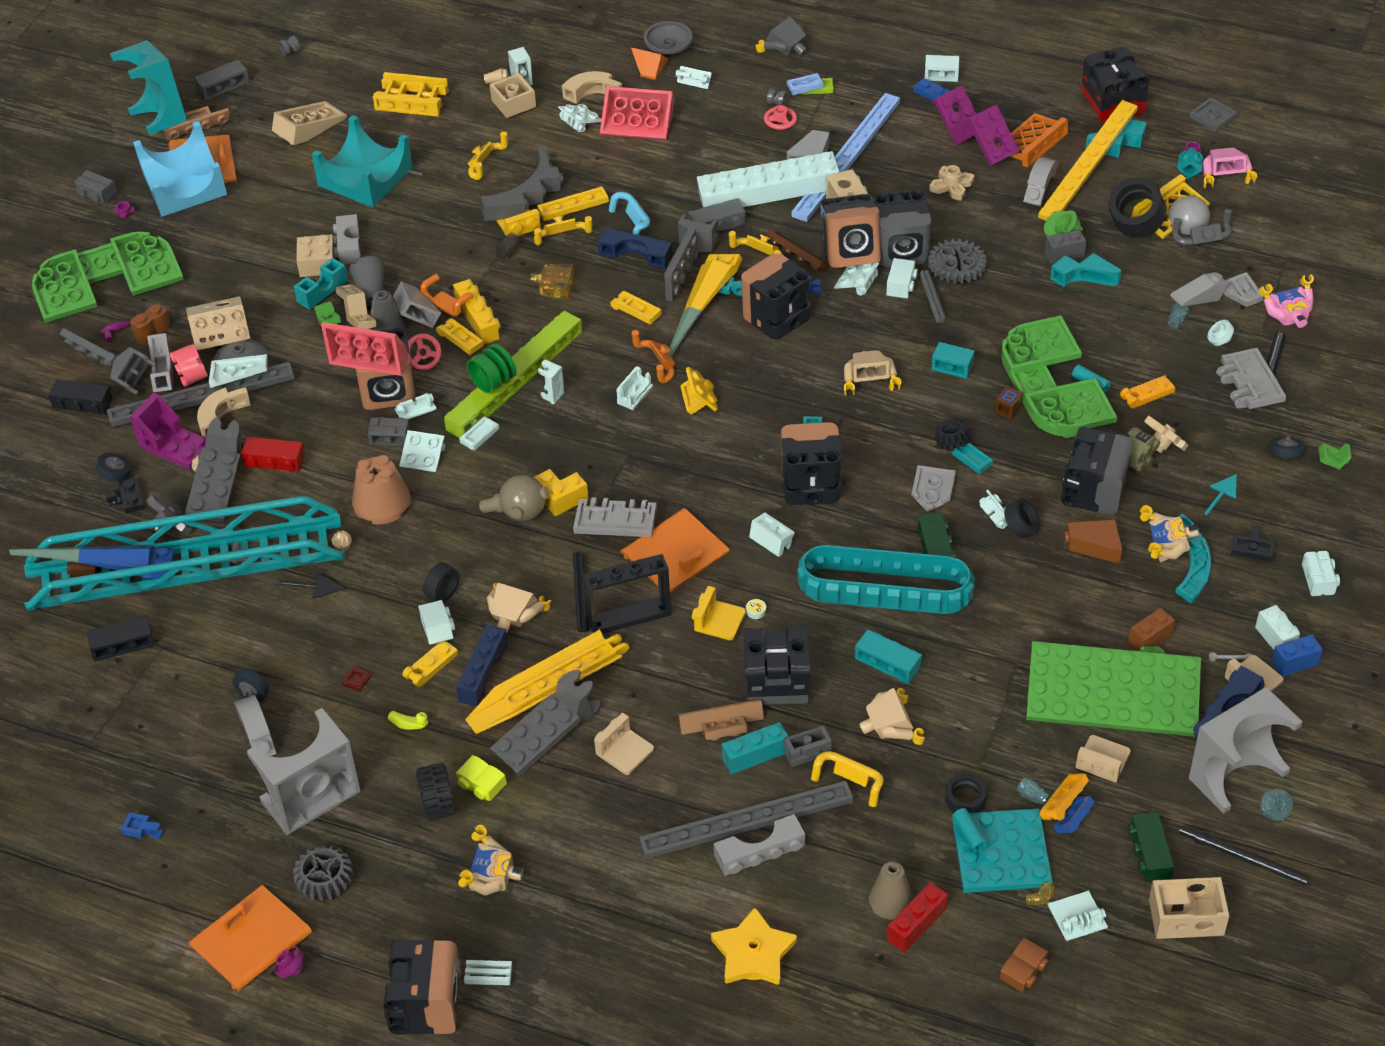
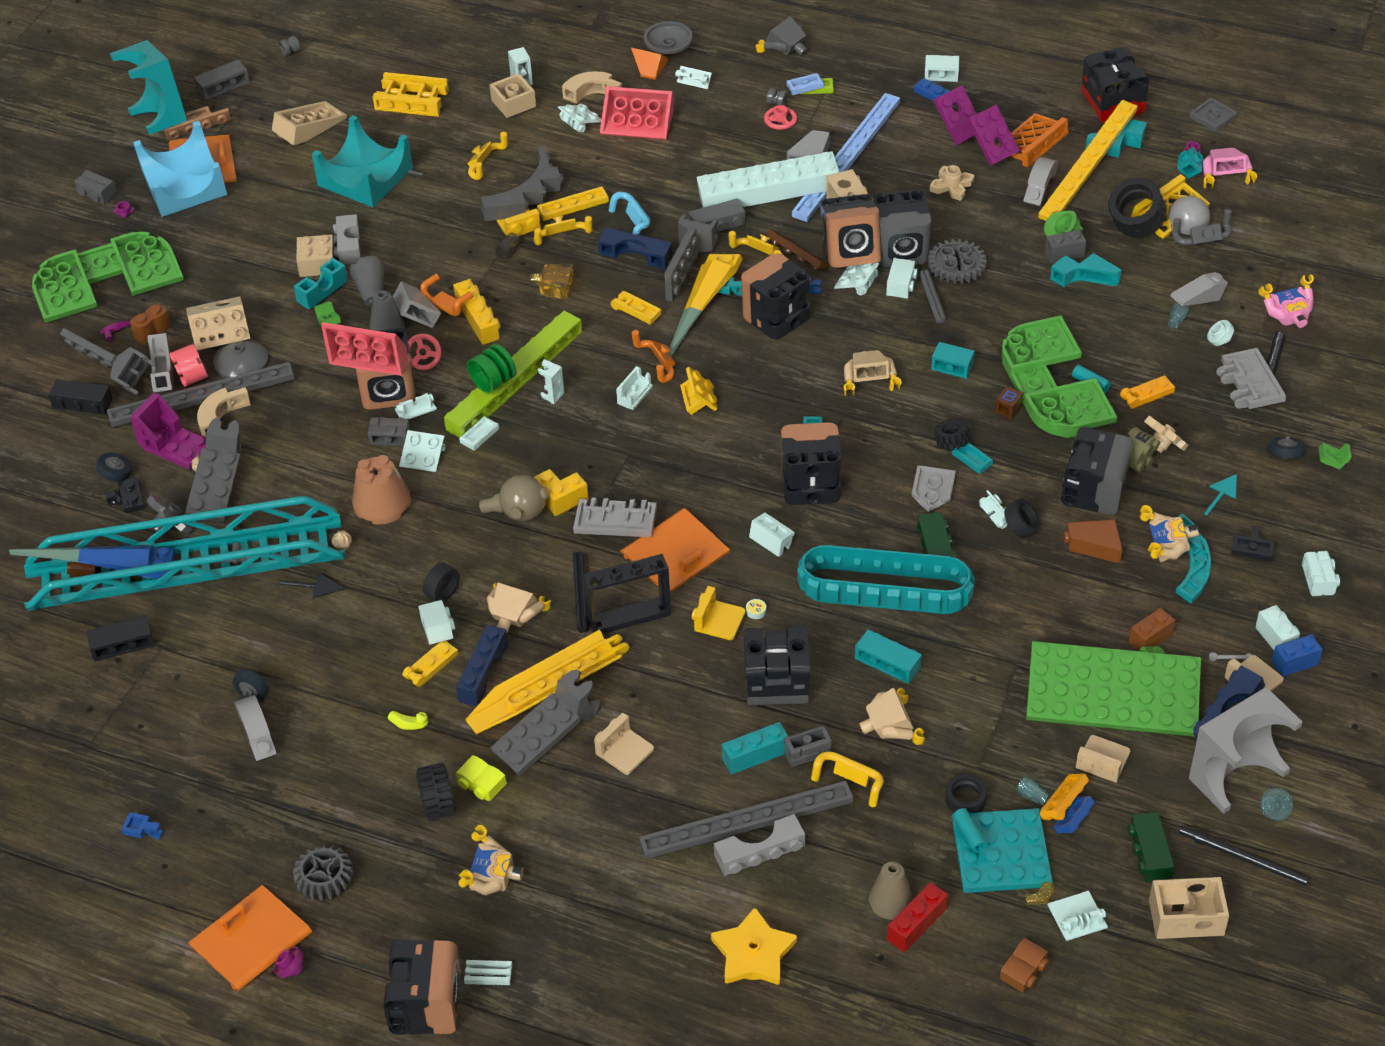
light aqua wing [209,354,268,388] -> none
red brick [241,437,305,472] -> none
light grey piece [247,708,361,835] -> none
tan bracket [335,284,376,330] -> none
clear red tile [342,666,371,692] -> none
yellow plate [436,318,484,355] -> none
tan cone [484,68,509,84] -> none
medium nougat bracket [678,699,764,740] -> none
light grey wing [1222,272,1263,307] -> none

